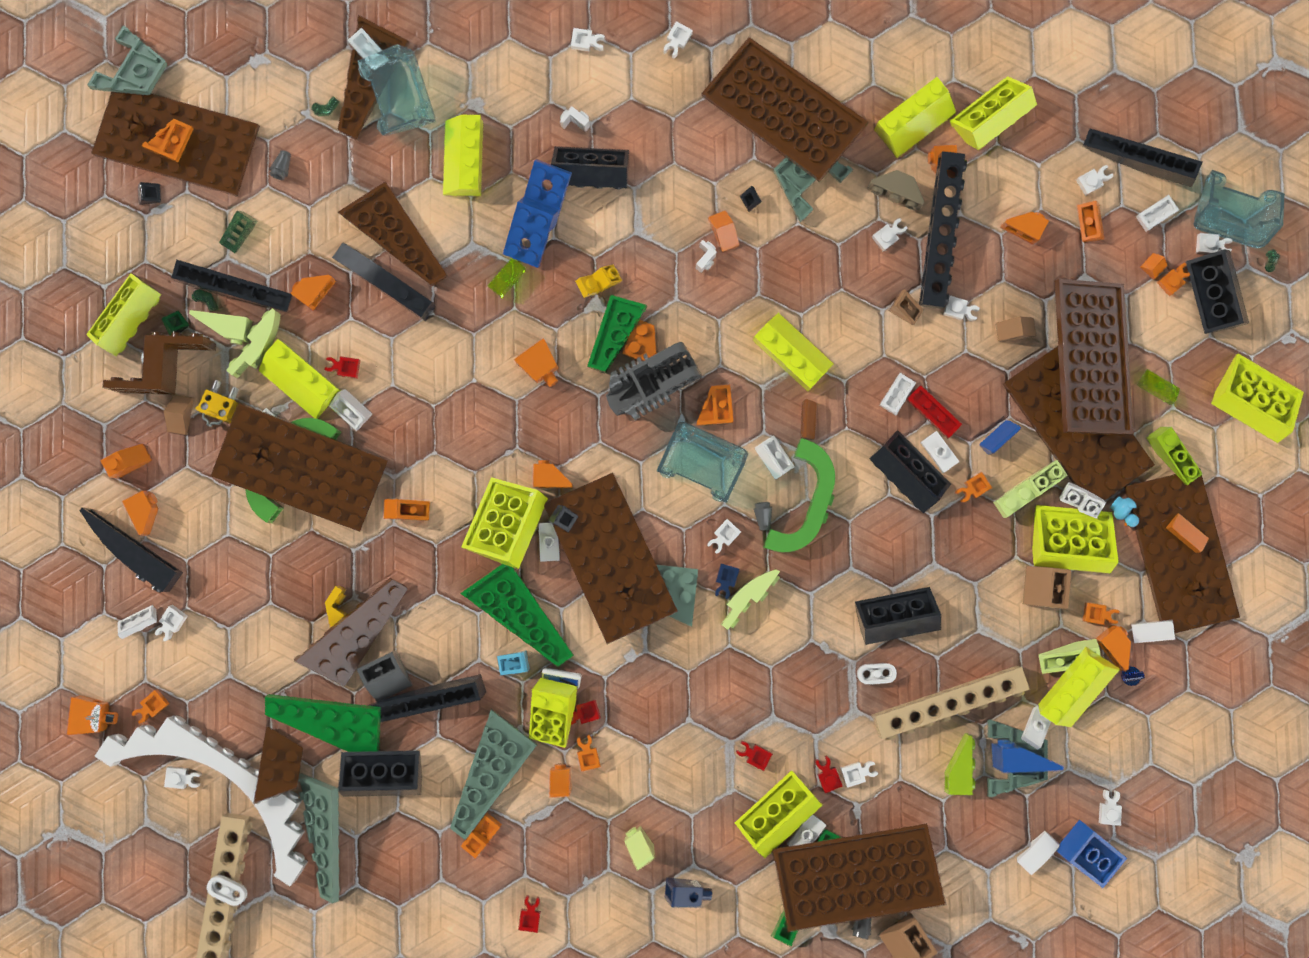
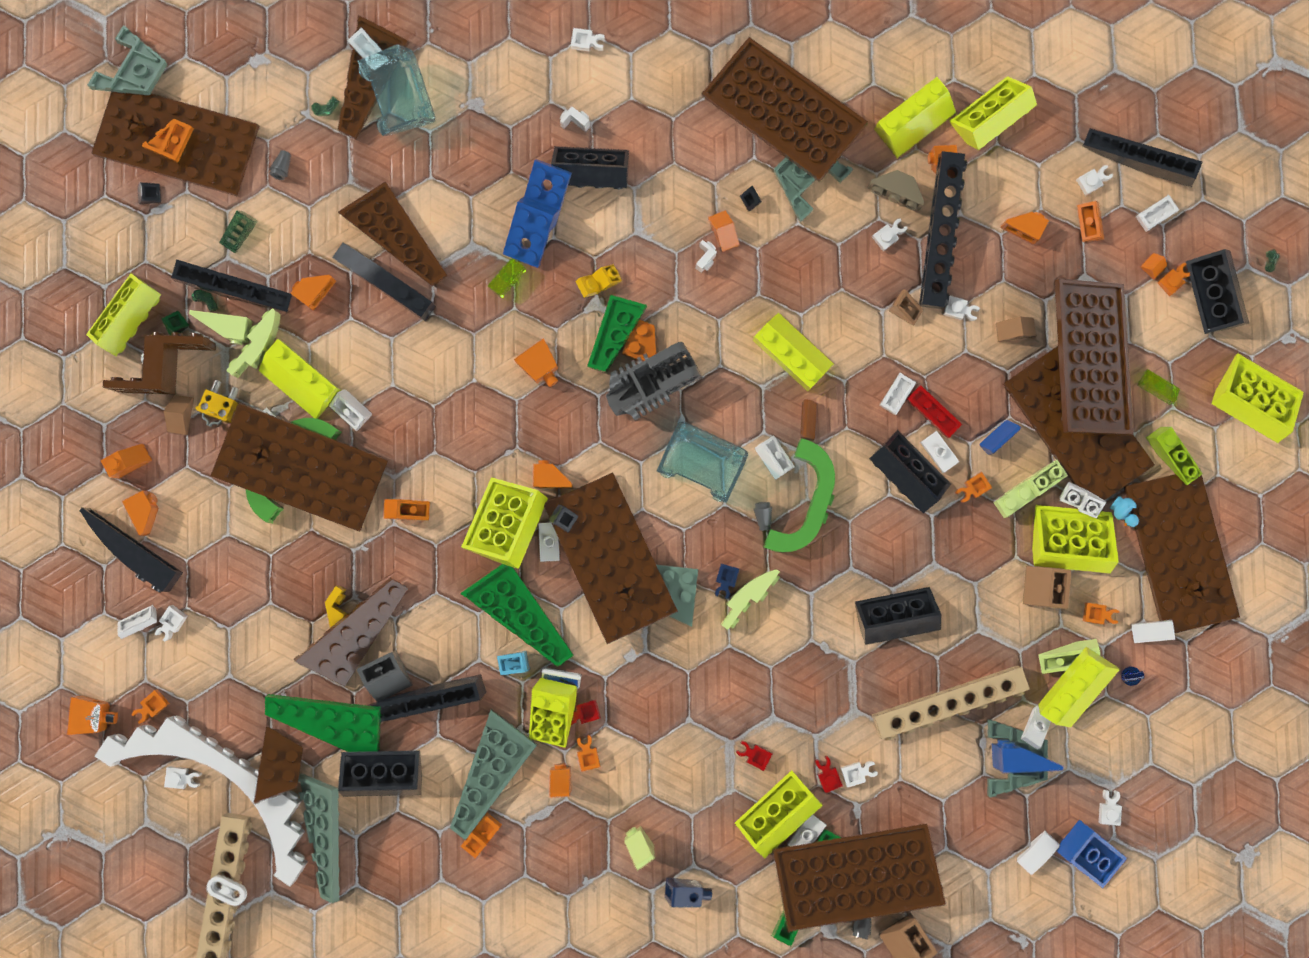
red plate [324,356,361,379] -> none
neon yellow slope [443,115,483,196] -> none
red plate [518,895,541,933] -> none
white plate [664,21,693,58] -> none
orange wing [696,384,733,426] -> none
white plate [707,519,741,554] -> none
white plate [857,663,897,684] -> none
lime slope [945,733,975,795] -> none
orange slope [1095,625,1131,671] -> none
orange slope [1166,513,1209,553] -> none
clear light blue windscreen [1193,170,1285,248] -> none
white plate [1196,233,1232,254] -> none

